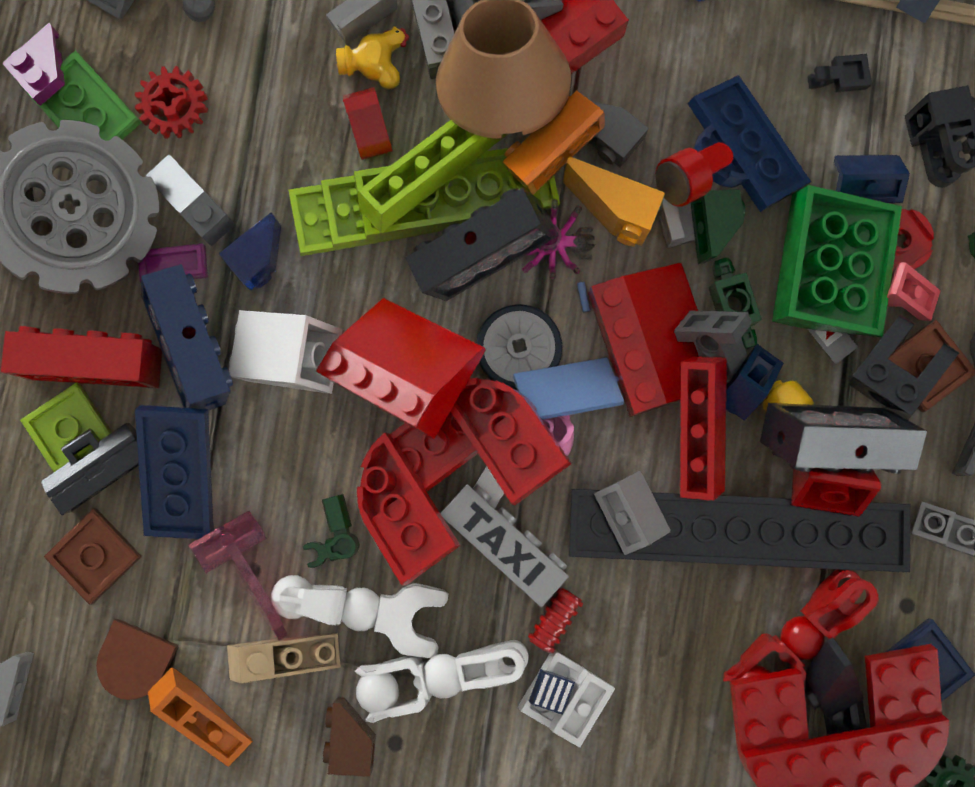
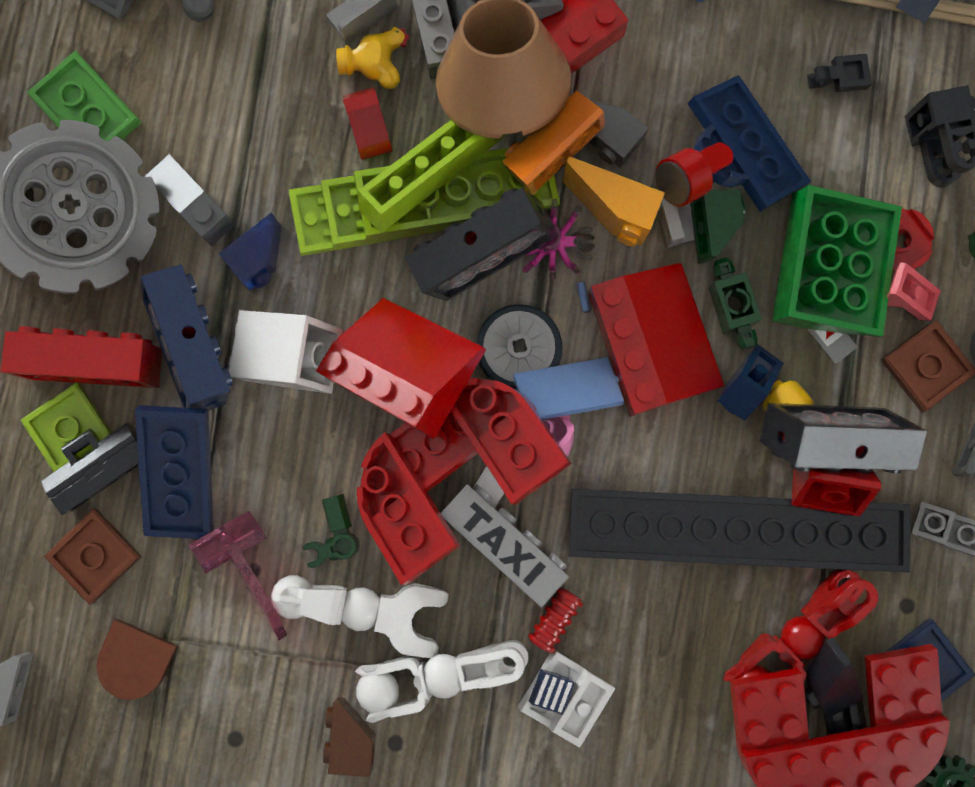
wing [2,23,65,106] -> none
red gear [135,66,208,139] -> none
magenta tile [138,243,208,283] -> none
orange slope [148,667,252,767] -> none
tan slope [227,633,341,683] -> none
light grey panel [594,471,670,555] -> none
dark grey tile [674,311,752,384] -> none
red brick [680,356,727,501] -> none
dark blue panel [834,155,910,203] -> none
black brick [849,314,960,420] -> none

